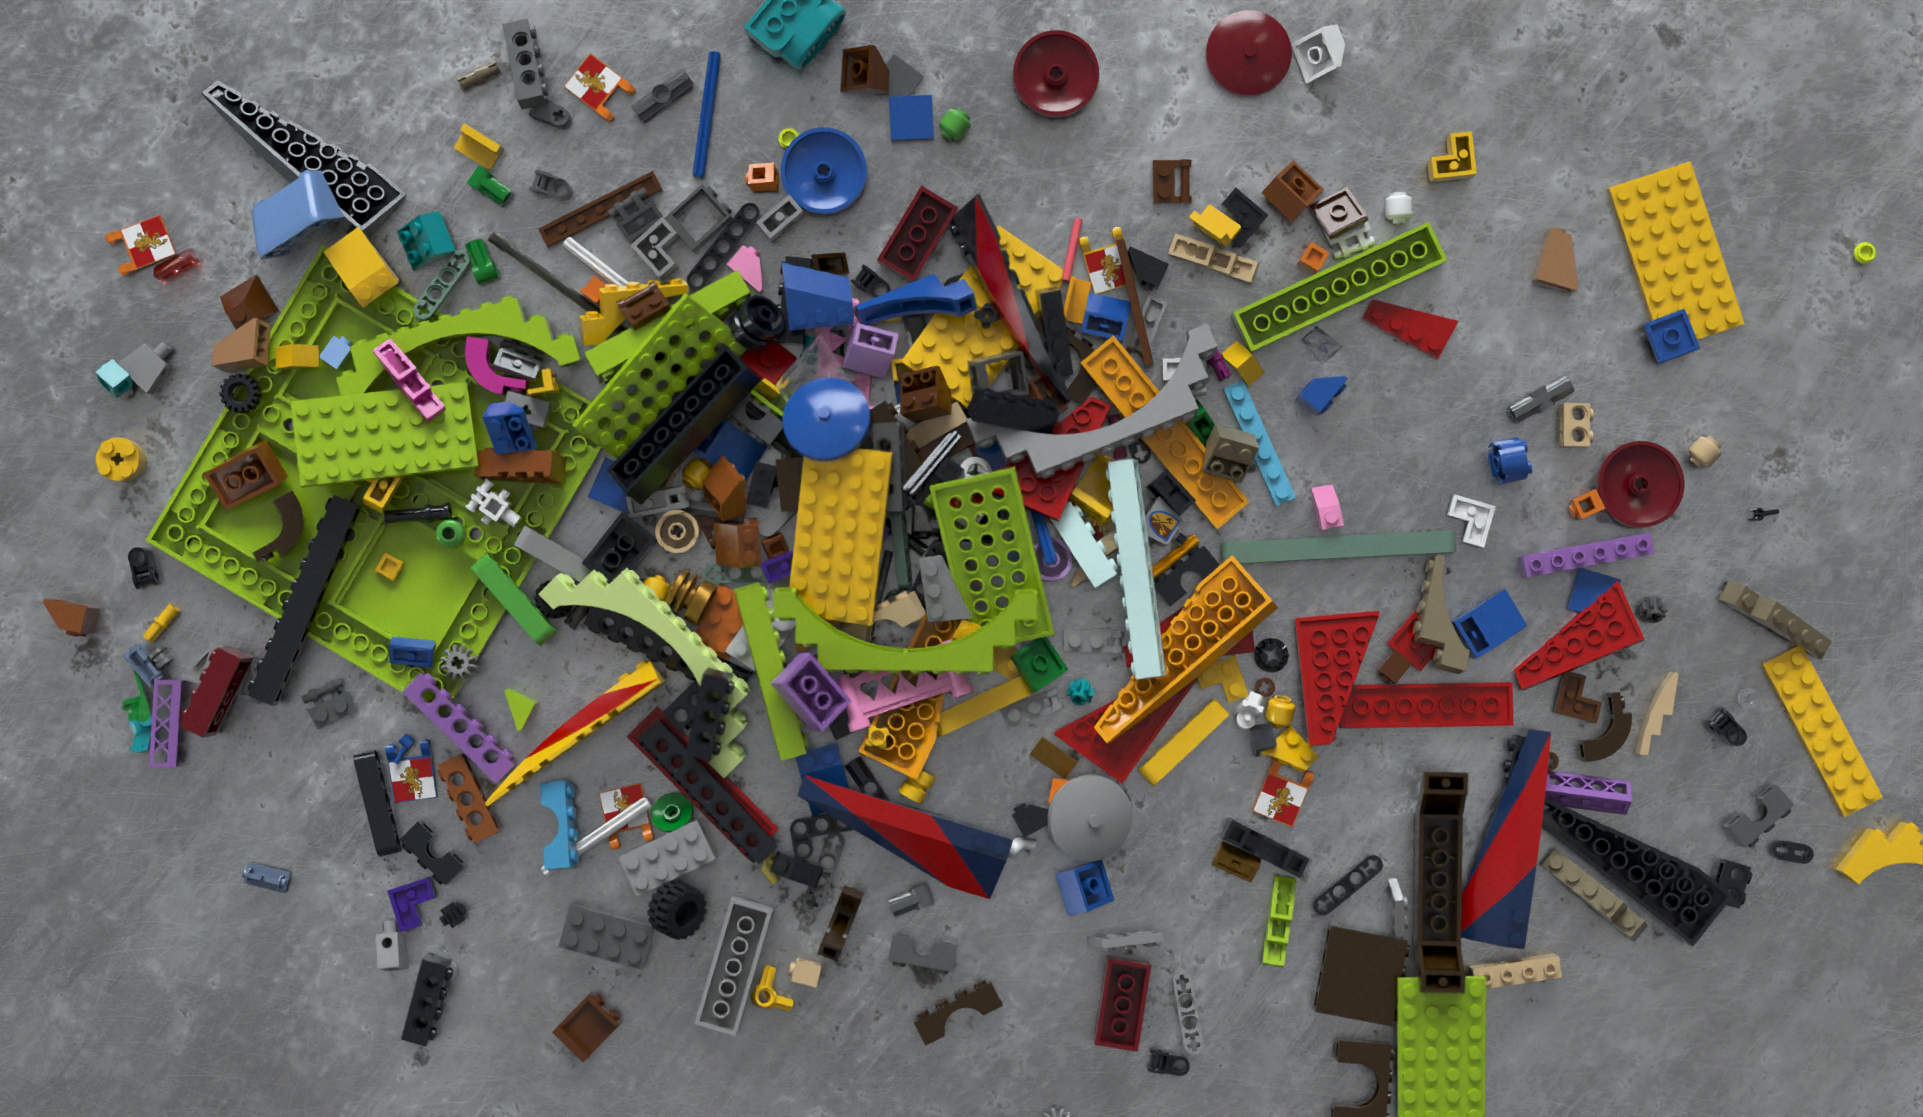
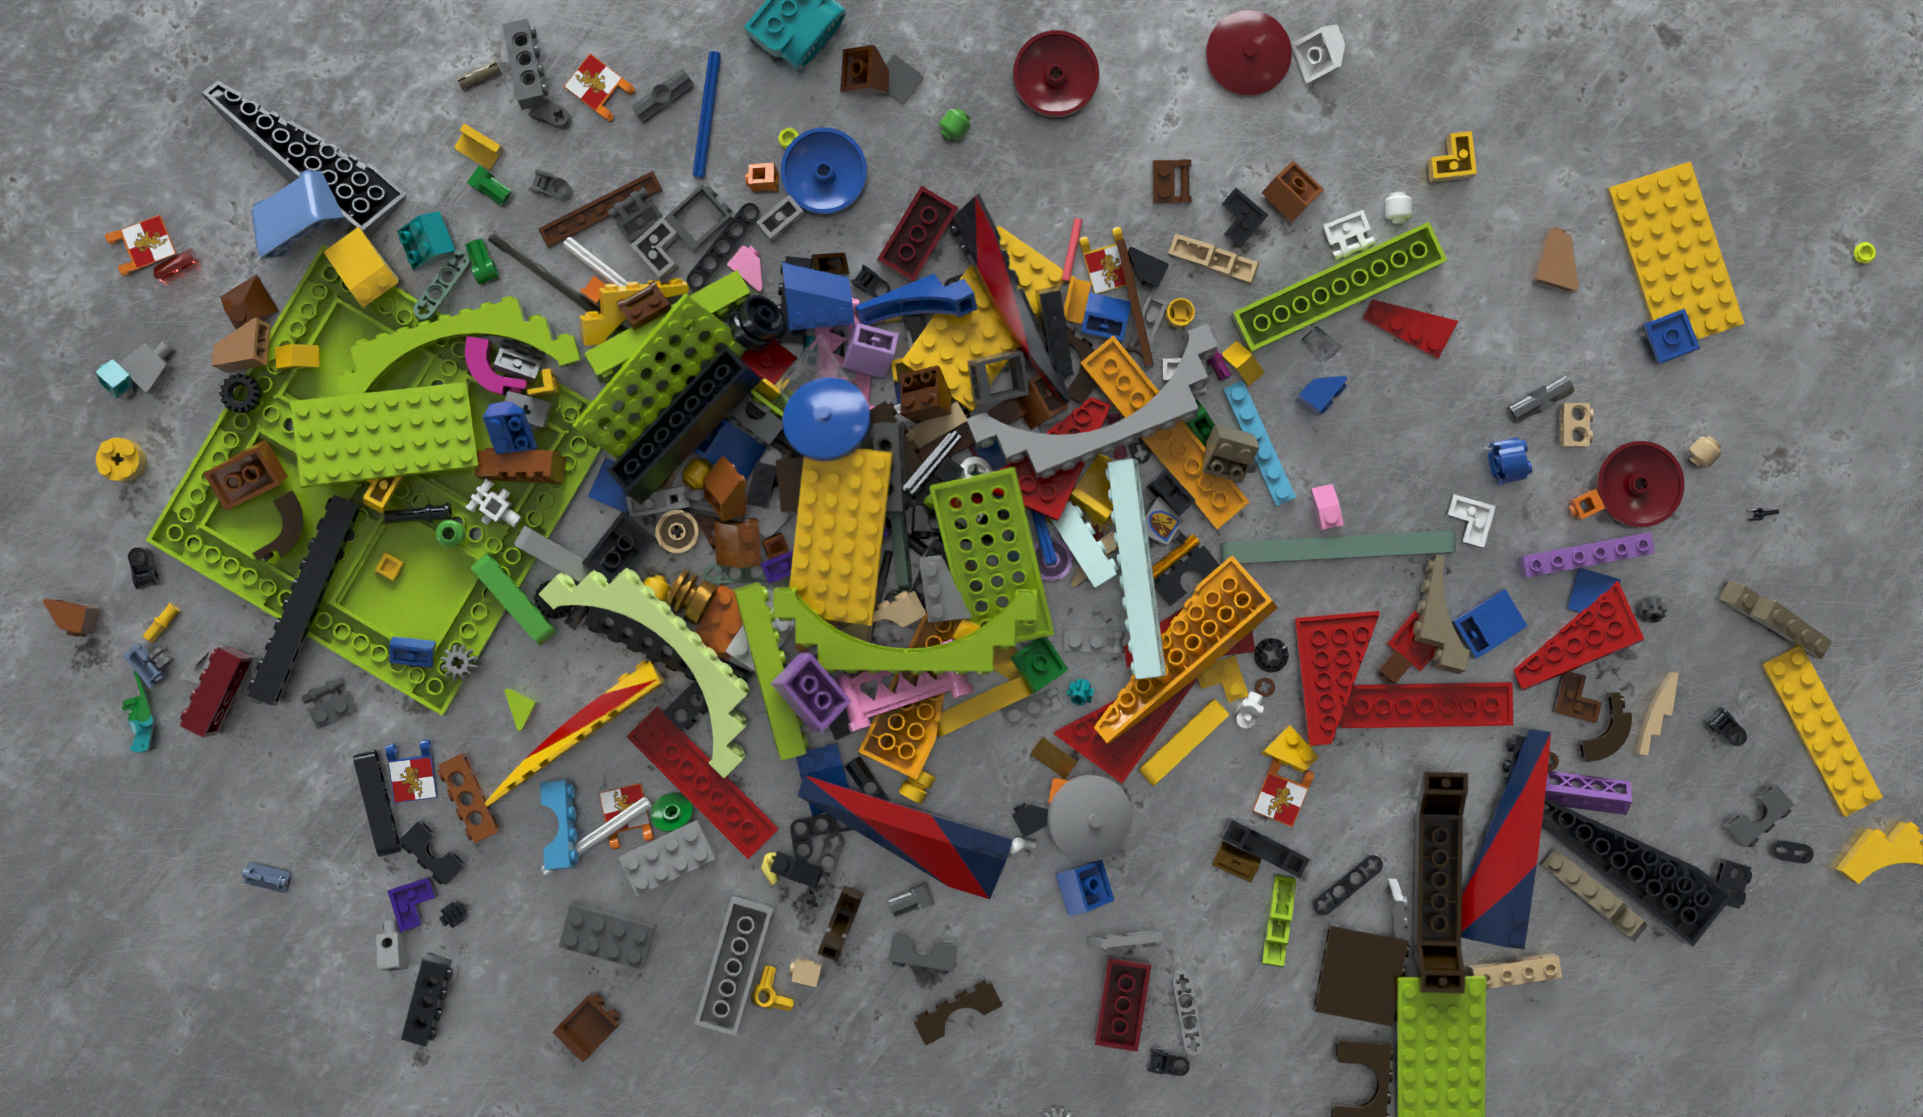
medium lavender fence [149,680,181,768] -> none
light blue brick [319,336,353,371] -> none
dark pink slope [372,338,446,422] -> none
blue hand [393,734,413,764] -> none
medium lavender brick [403,672,515,784] -> none
black brick [639,719,779,864] -> none
black tyre [647,880,707,940] -> none
black brick [686,667,735,761] -> none
yellow plate [866,725,889,749] -> none
blue tile [889,95,934,141] -> none
black brick [966,388,1060,434] -> none
black plate [974,303,1000,329] -> none
yellow panel [1189,205,1242,247] -> none
black panel [1250,722,1277,757] -> none
yellow head [1265,695,1295,729] -> none
orange panel [1297,242,1329,274] -> none
tile [1309,187,1369,240] -> none
none -> yellow wheel [1165,298,1195,329]

